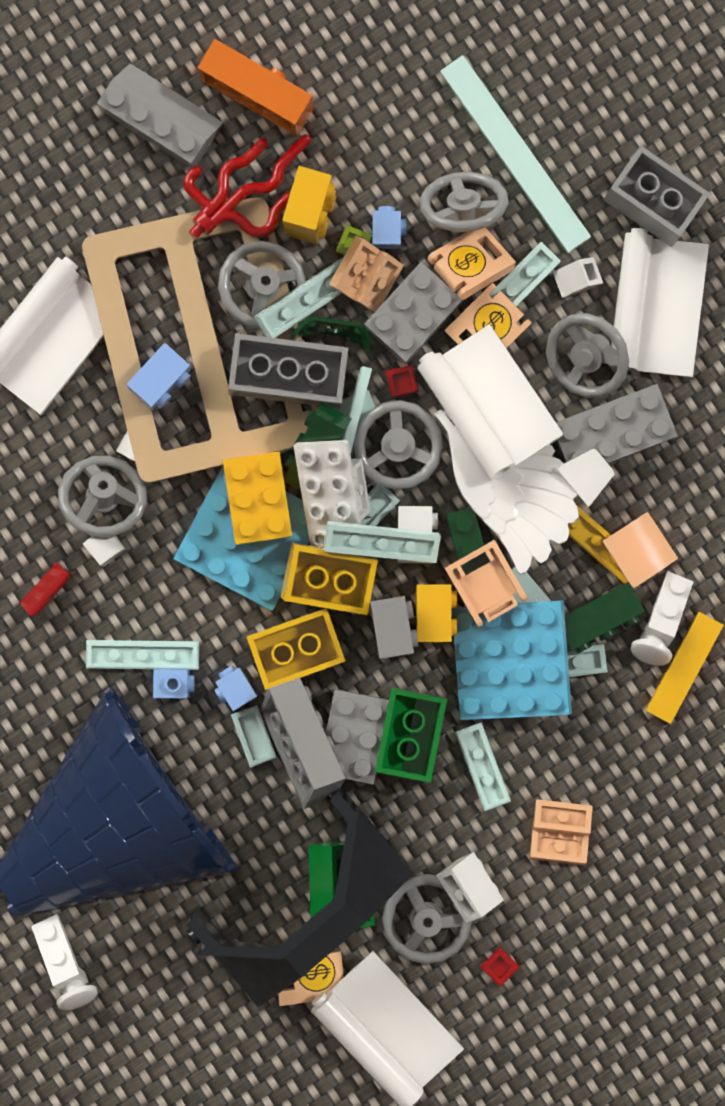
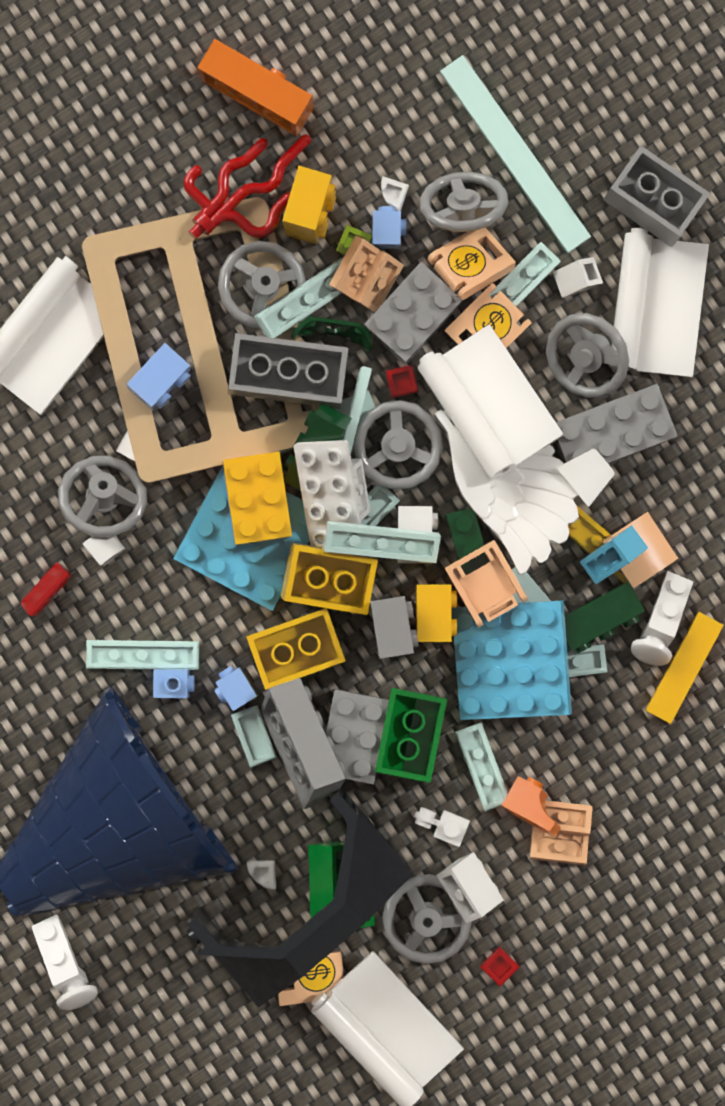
light grey slope [97,63,224,168] -> none
none -> white tile [247,860,276,889]
none -> white tile [381,176,409,211]
none -> white plate [414,807,470,847]
none -> orange arch [501,776,561,838]
none -> medium azure arch [580,525,648,584]

